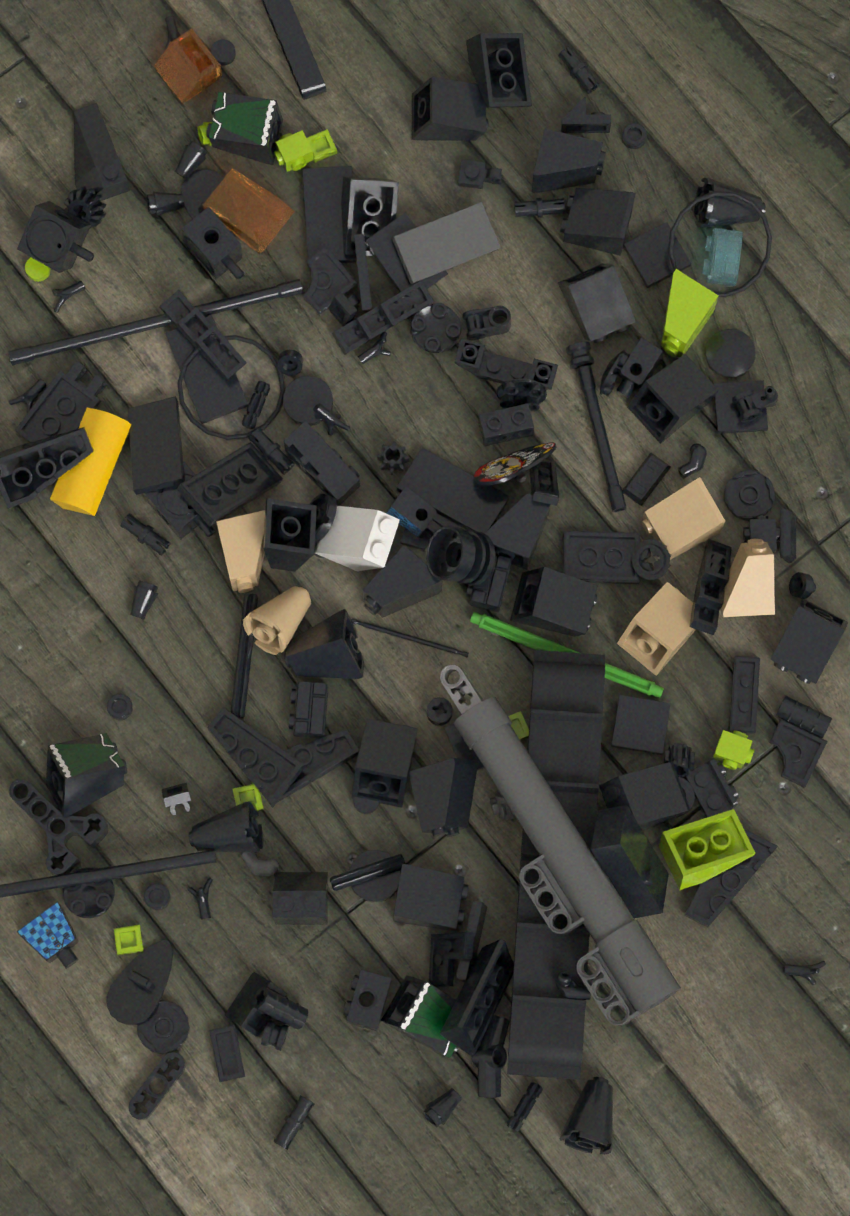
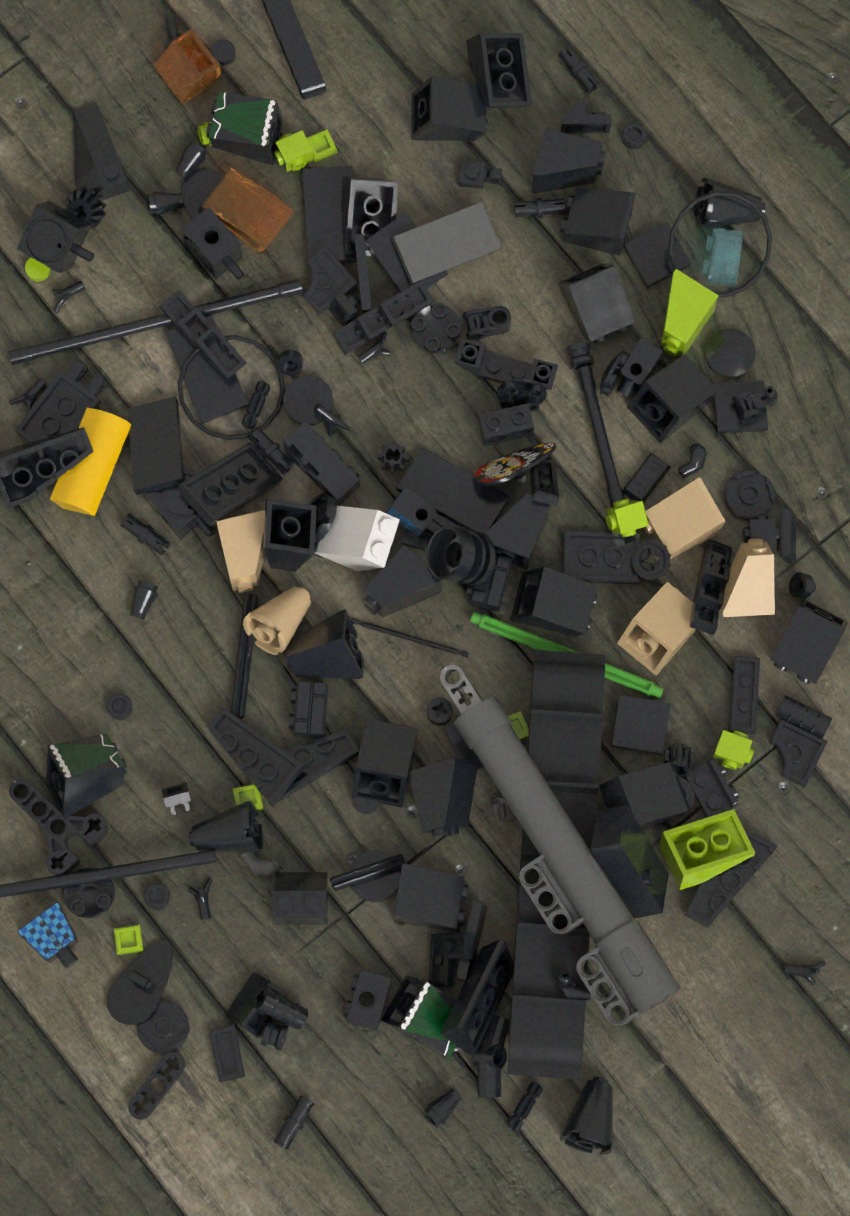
none -> lime brick [606,499,649,537]

